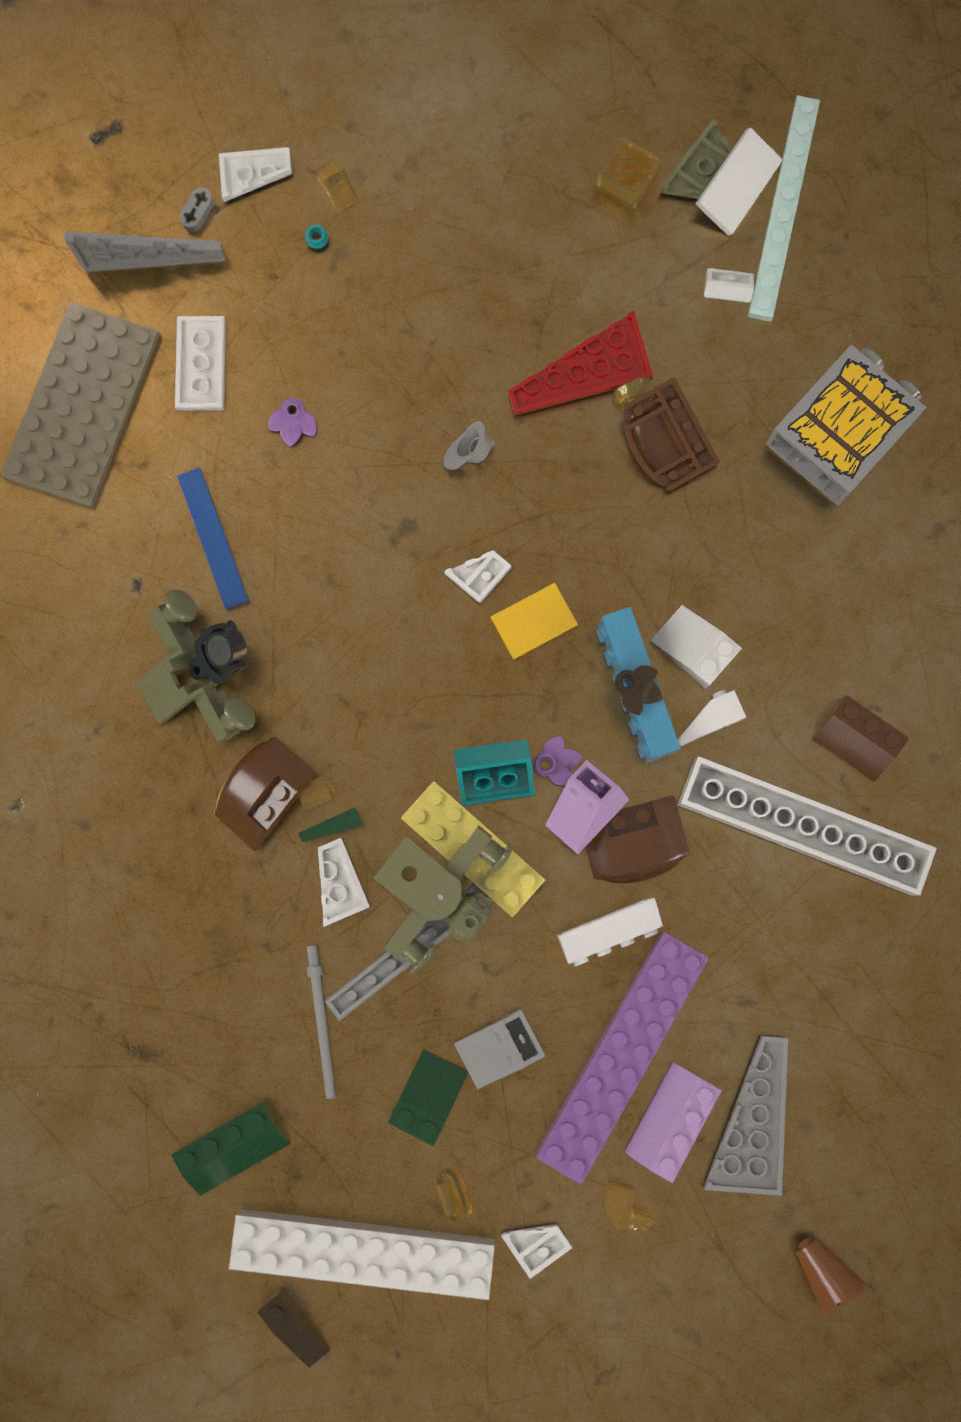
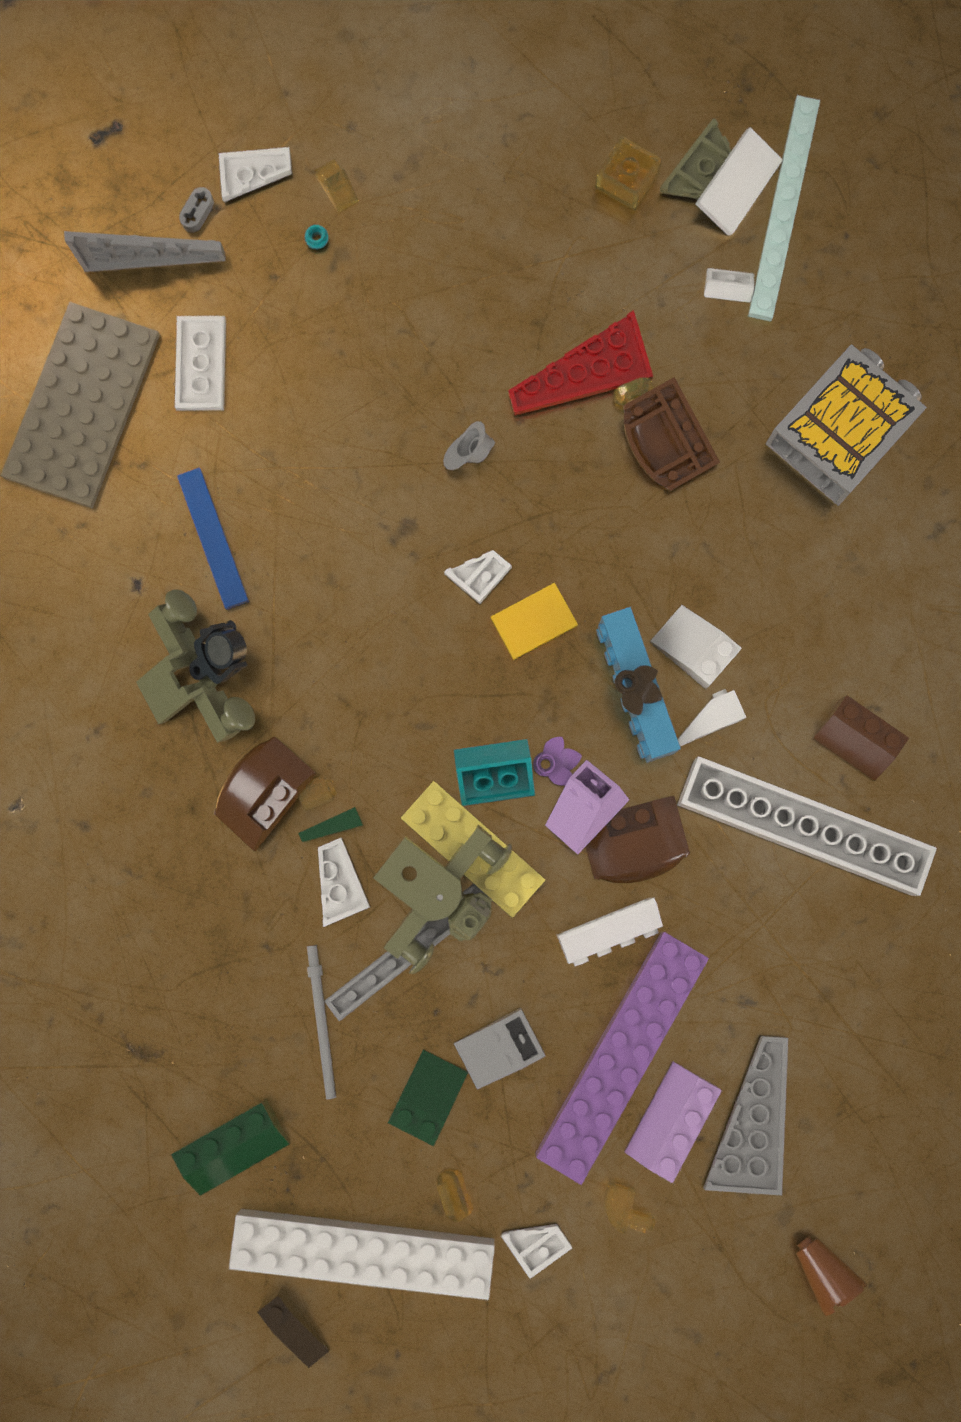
medium lavender plate [269,398,316,447] -> none

